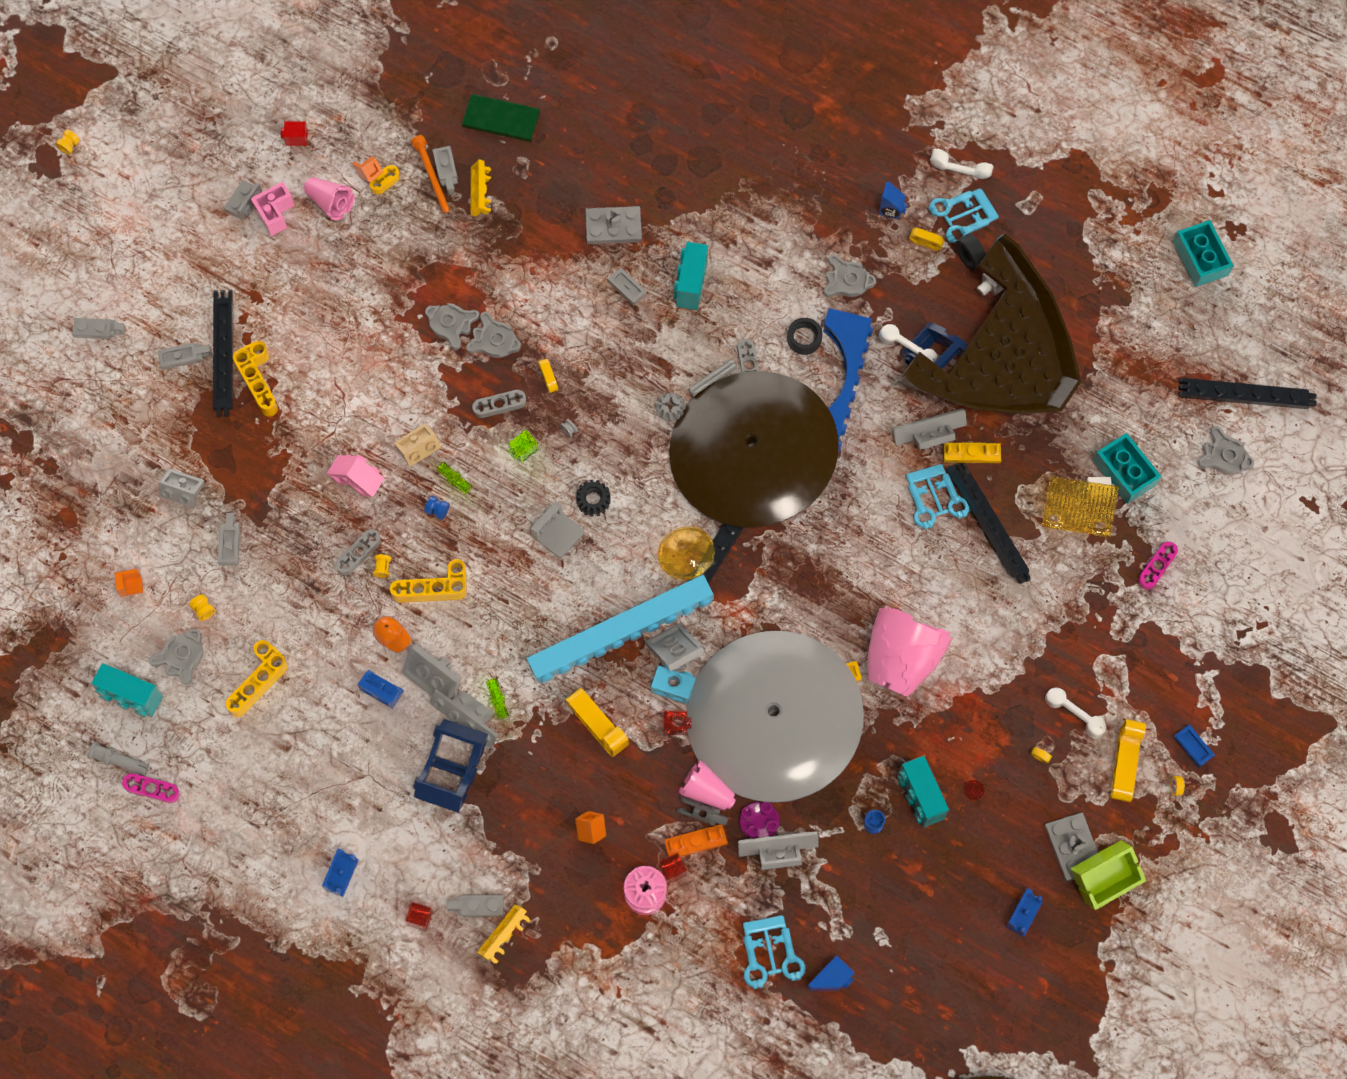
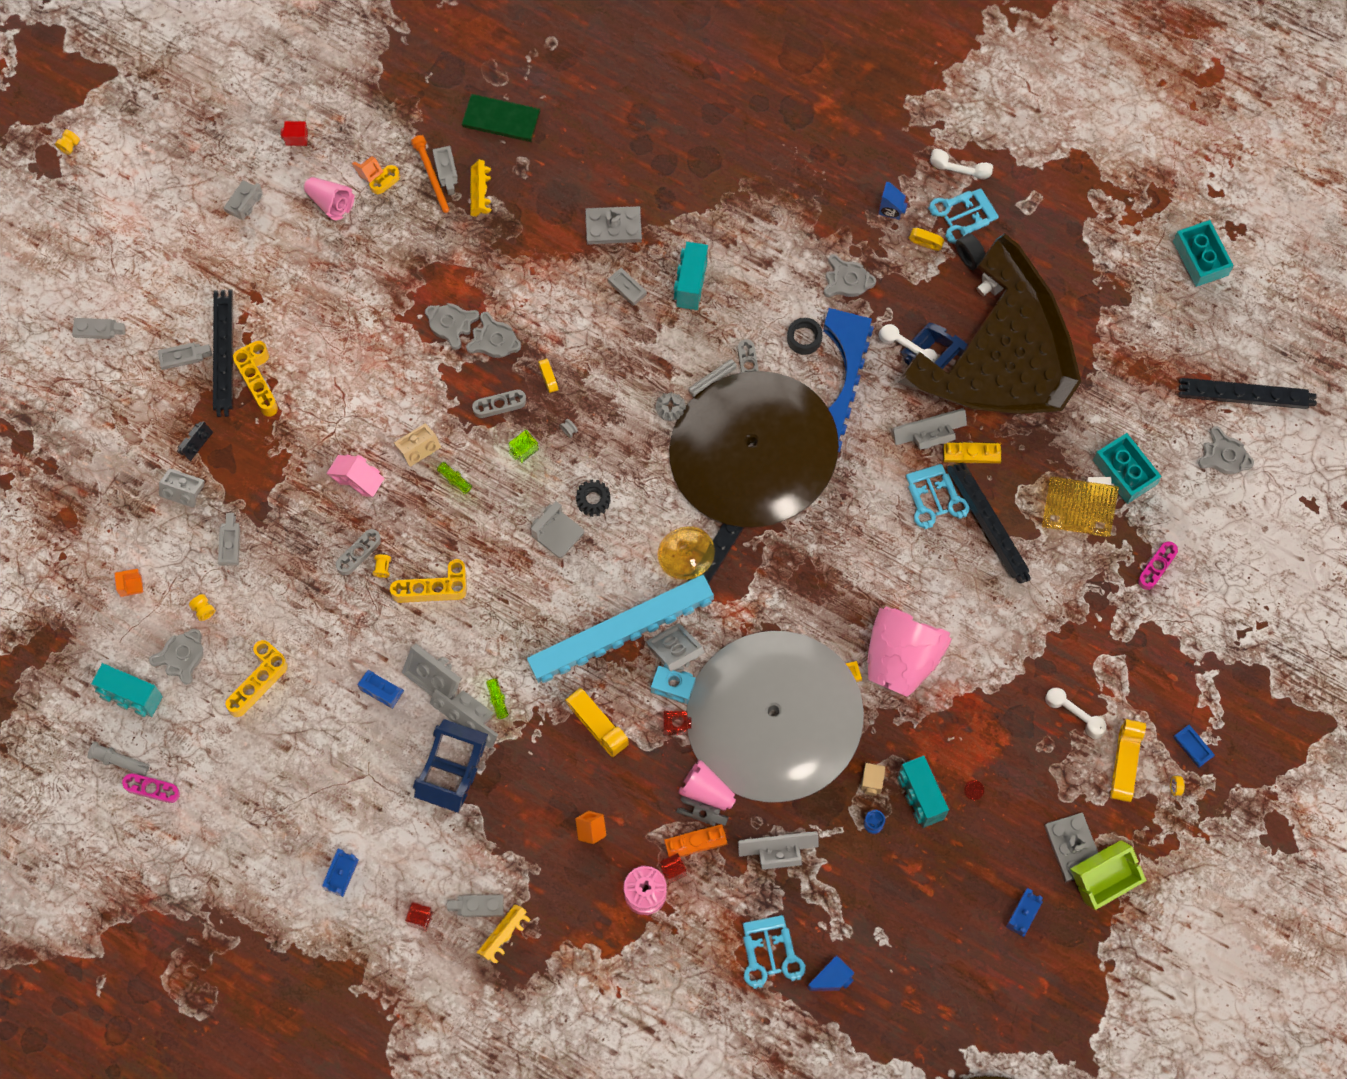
bright pink brick [250,182,295,236] -> none
orange cap [373,616,411,653] -> none
blue wheel [424,495,450,520] -> none
magenta dish [740,802,780,839] -> none
yellow tile [1031,747,1052,764] -> none
none -> black hinge [177,421,213,461]
none -> tan brick [861,763,886,796]

